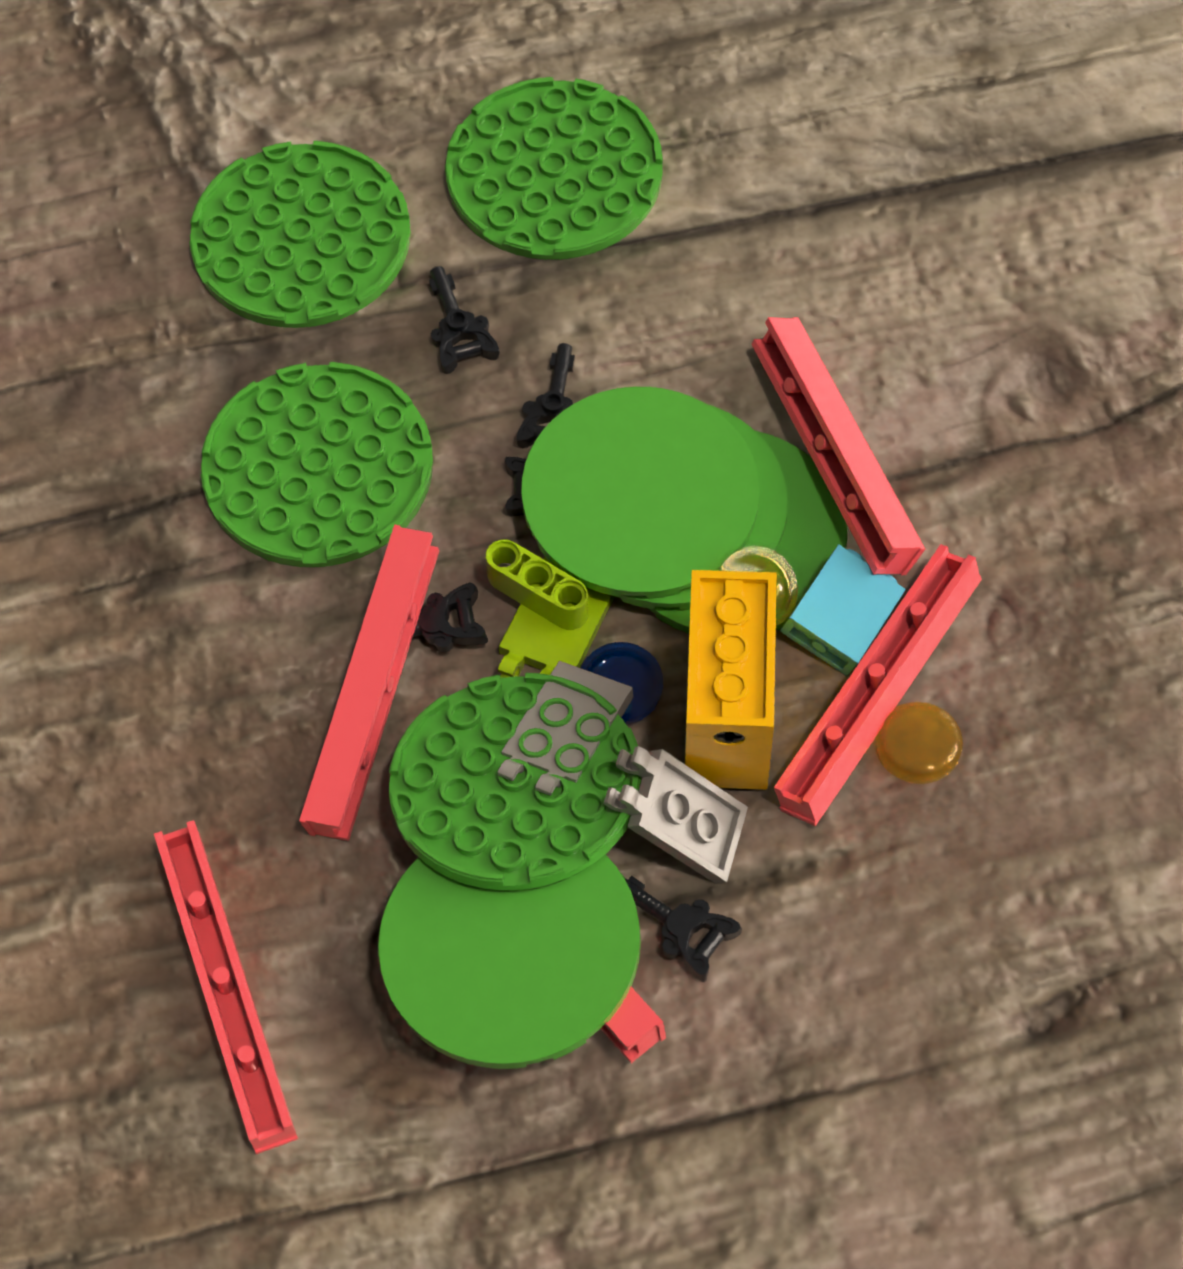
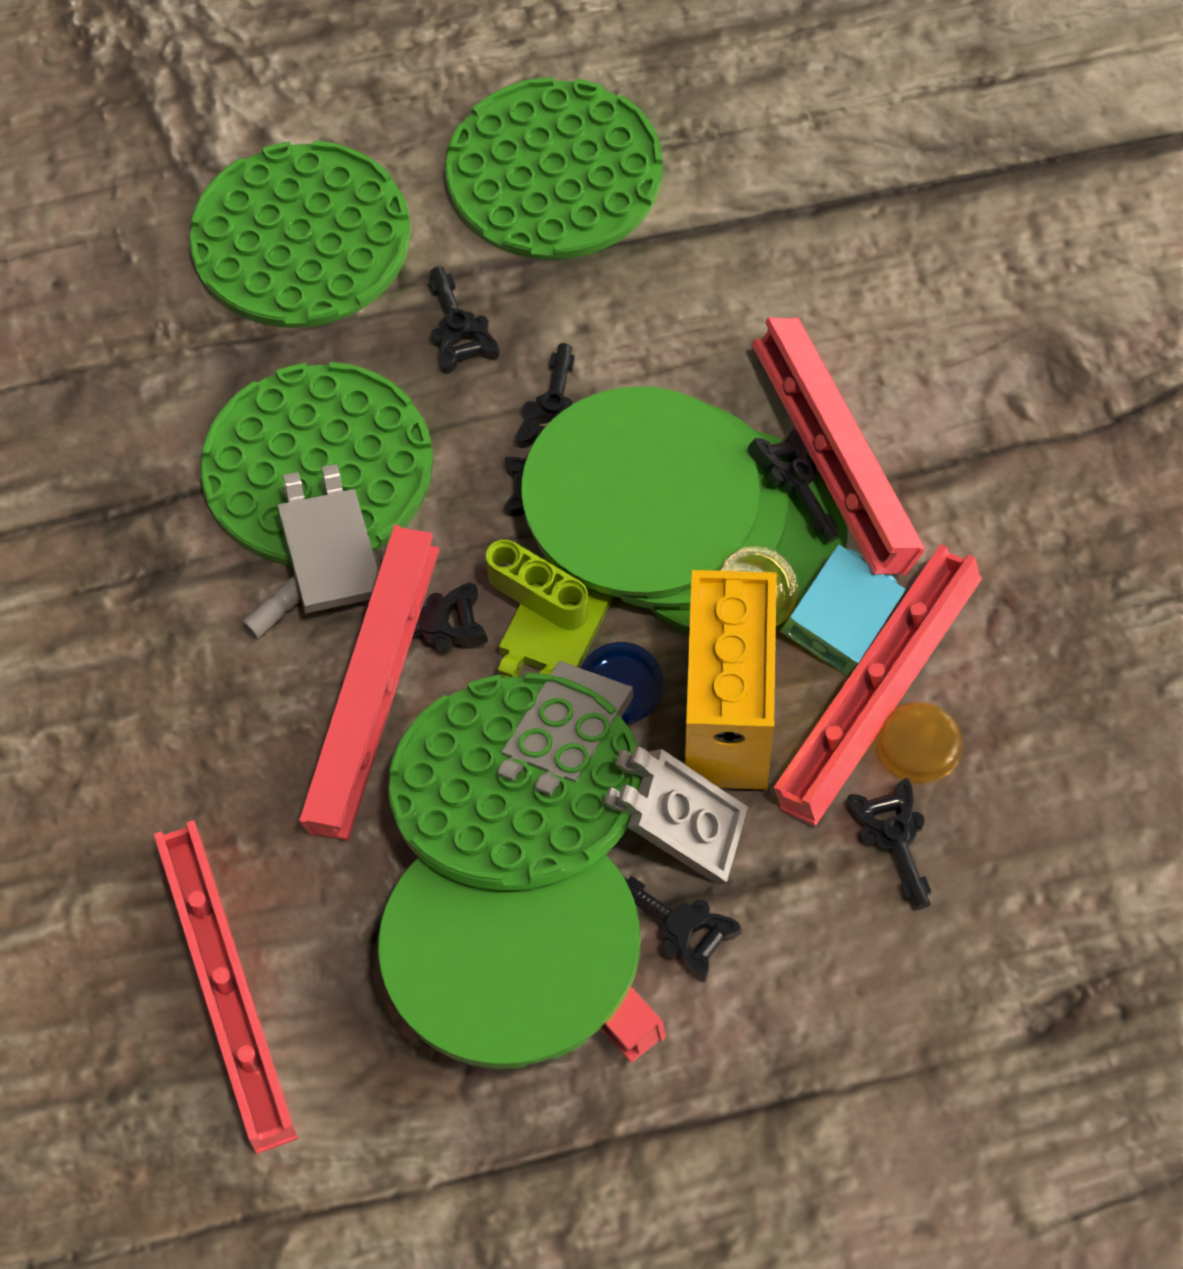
none -> light grey piece [241,575,301,639]
none -> light grey tile [278,464,379,613]
none -> black piece [748,429,840,544]
none -> black piece [847,778,931,910]

